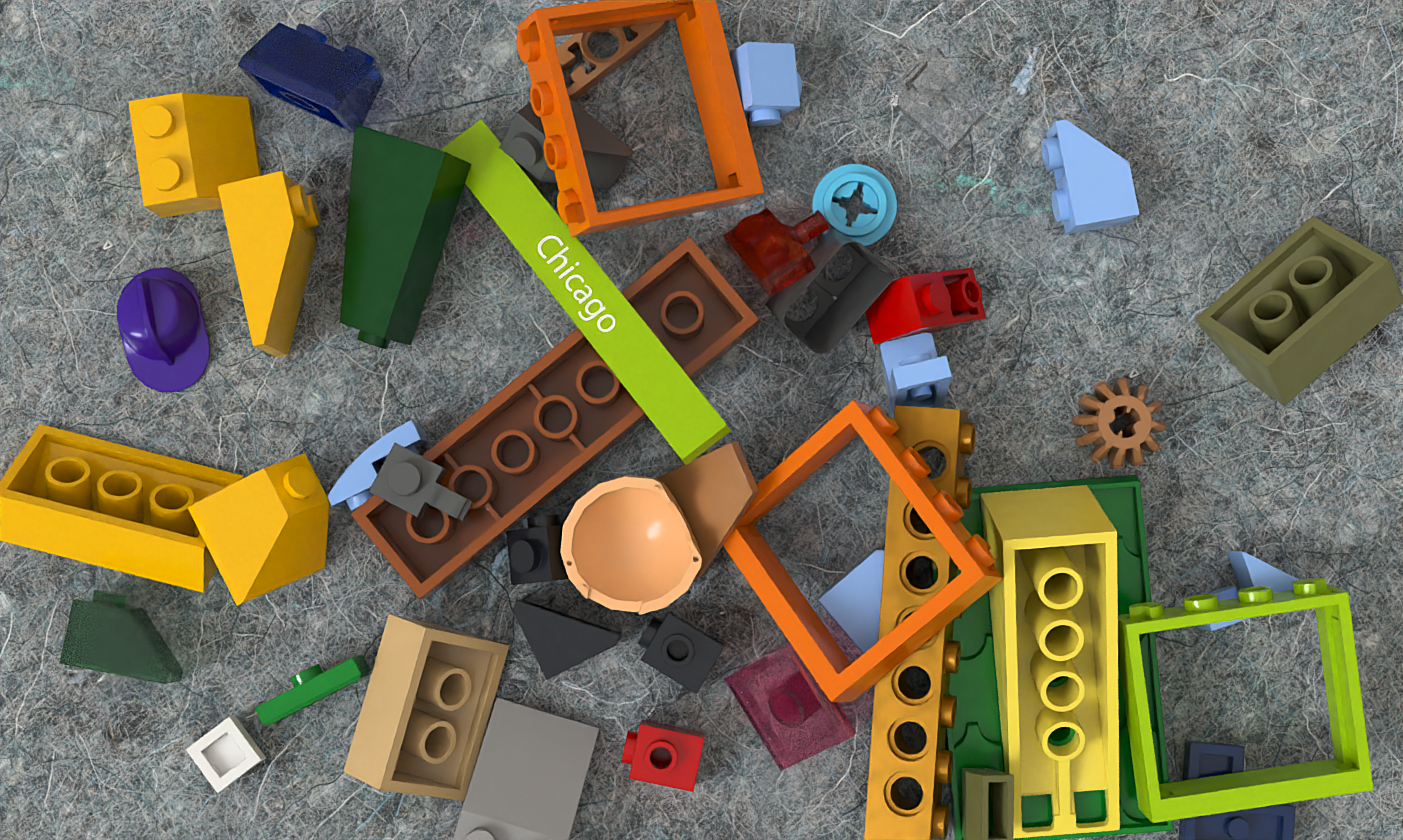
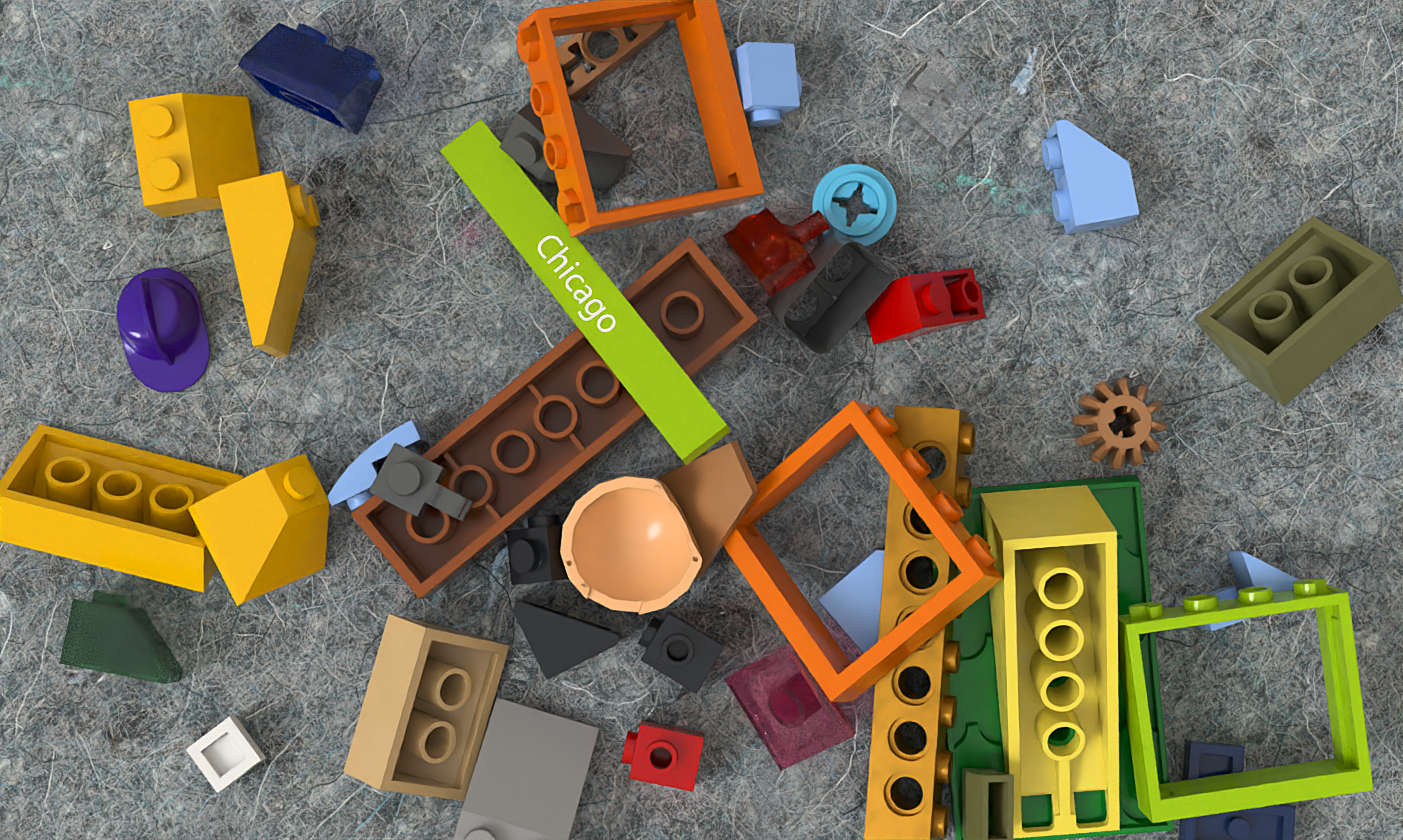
green plate [255,655,370,726] -> none
dark green slope [340,125,471,349] -> none
light blue slope [880,332,952,418] -> none

